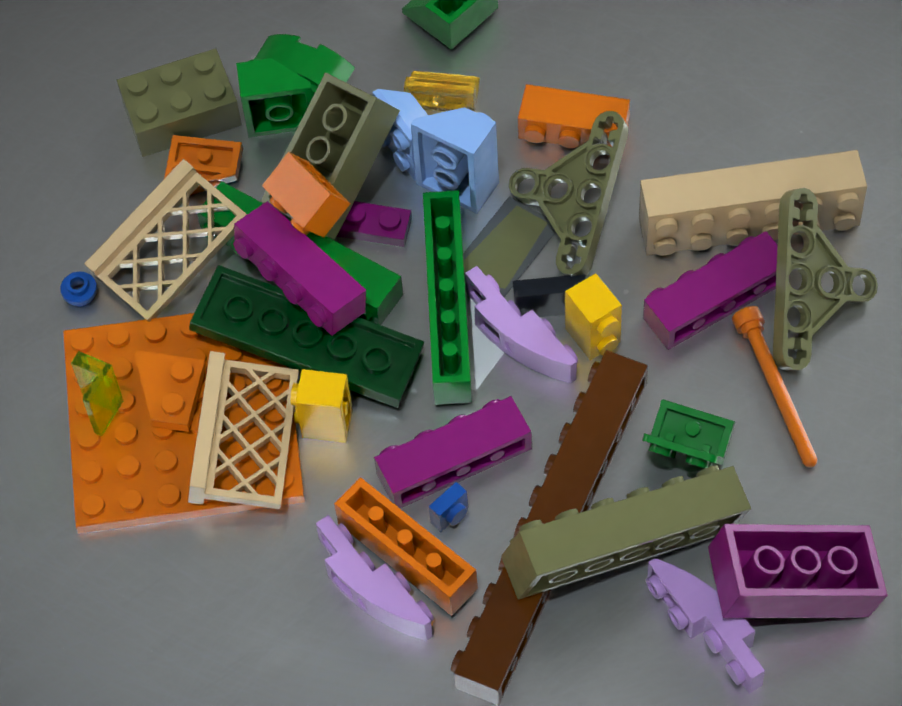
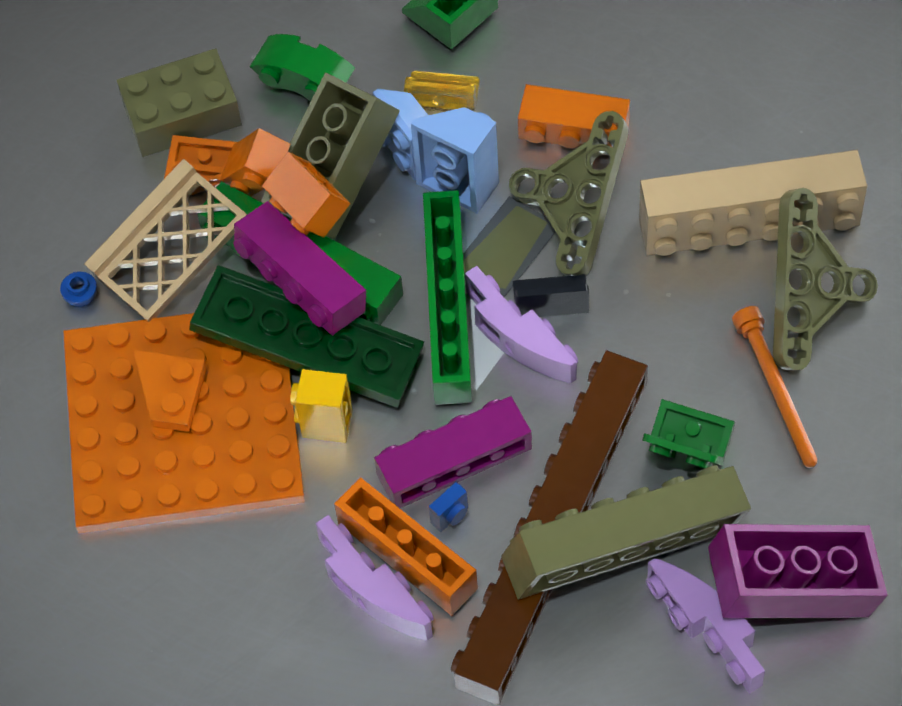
clear neon green panel [71,351,124,436] -> none
tan fence [188,351,299,509] -> none
green slope [236,58,313,138] -> none
magenta plate [336,201,412,247] -> none
yellow brick [565,273,622,360] -> none
magenta brick [643,231,790,350] -> none
none -> orange brick [219,128,291,197]

